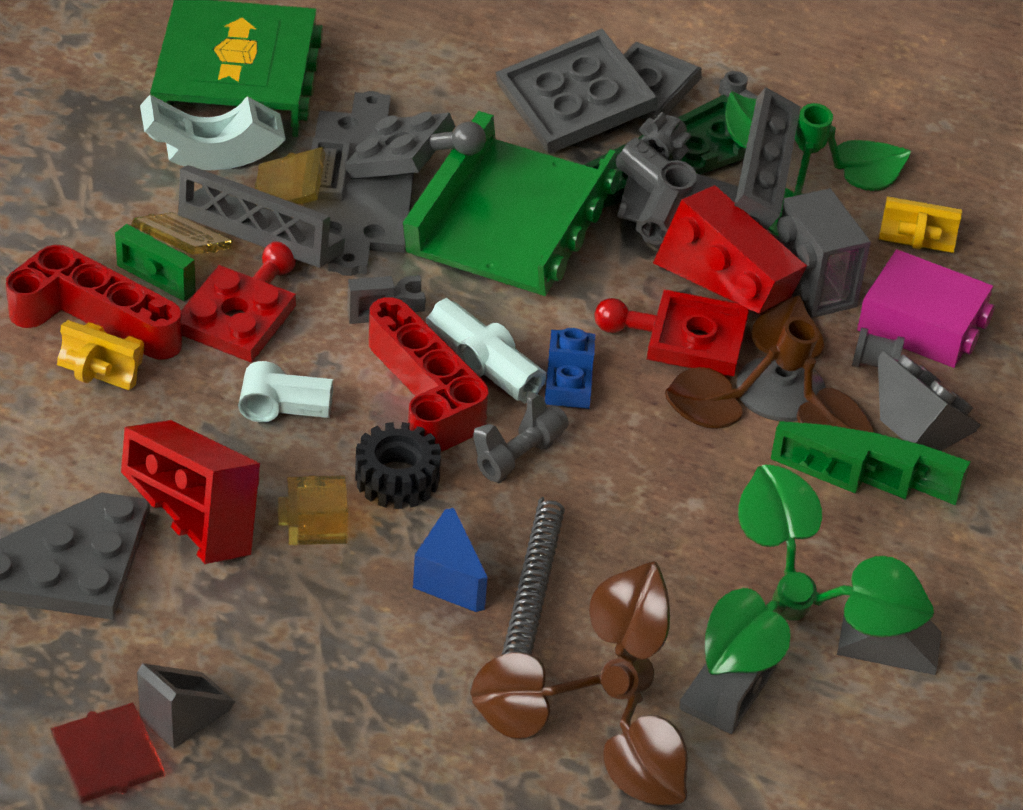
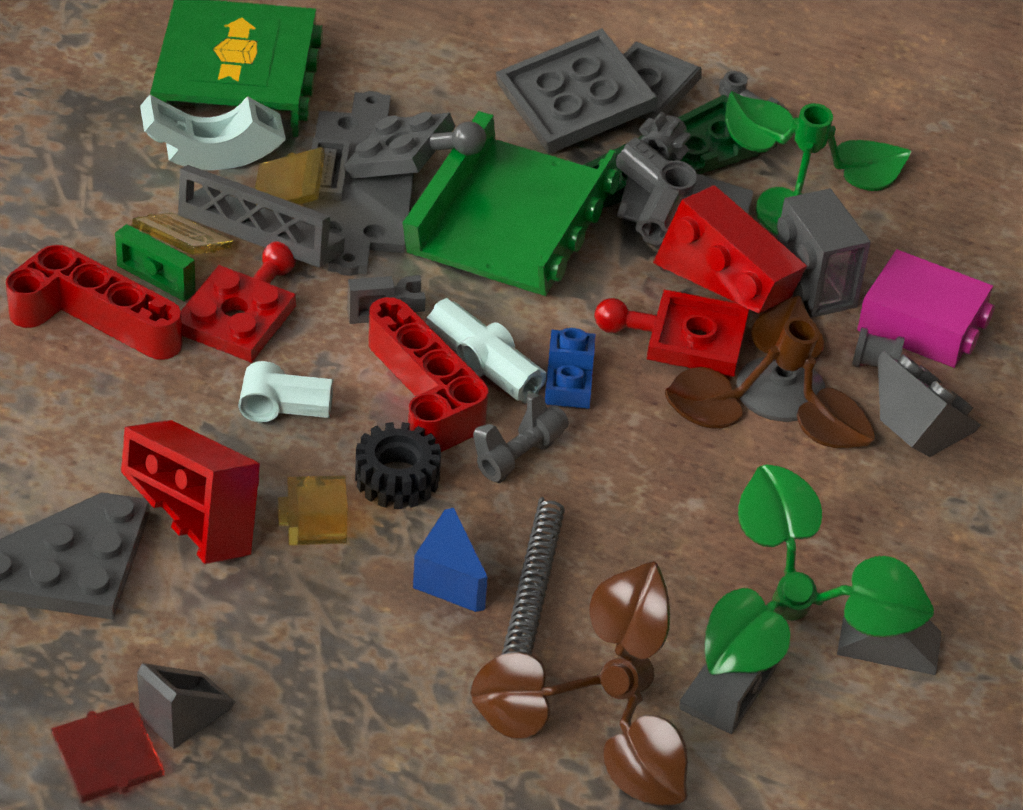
yellow hips [57,320,144,390] -> none
dark grey fence [734,87,801,230] -> none
green slope [771,421,971,505] -> none
yellow hips [879,196,962,253] -> none

